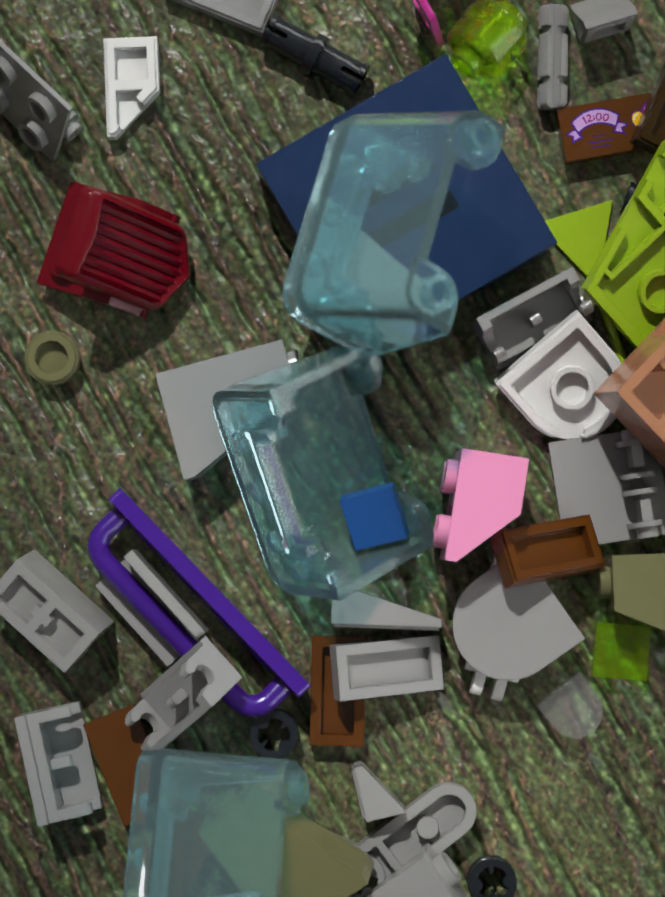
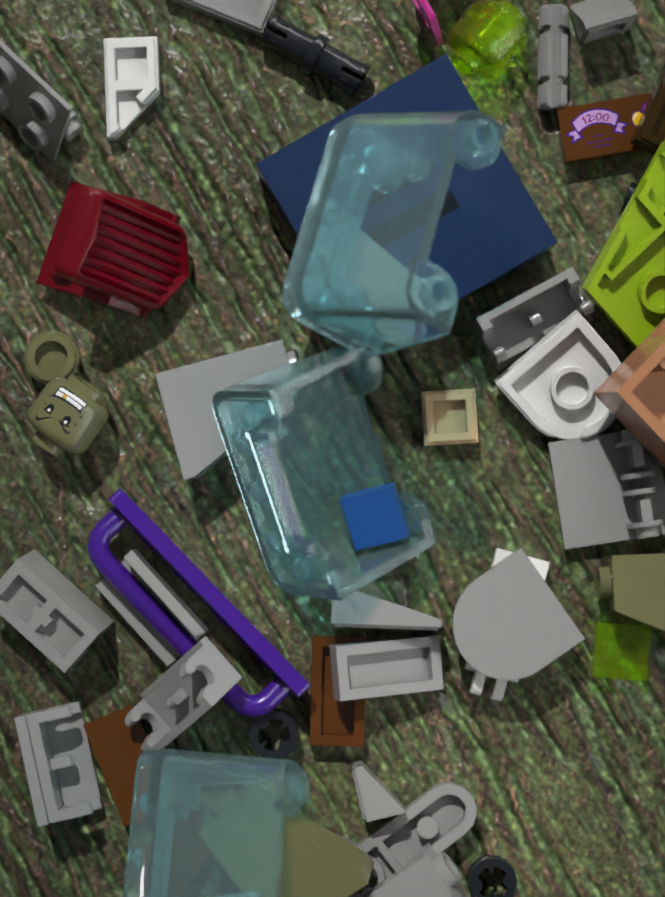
bright pink slope [431,448,529,562] -> none
reddish brown tile [489,514,606,589] -> none
clear tile [536,671,603,738] -> none
lime piece [545,200,626,364] -> none
none -> olive head [27,373,109,457]
none -> tan tile [421,388,479,446]

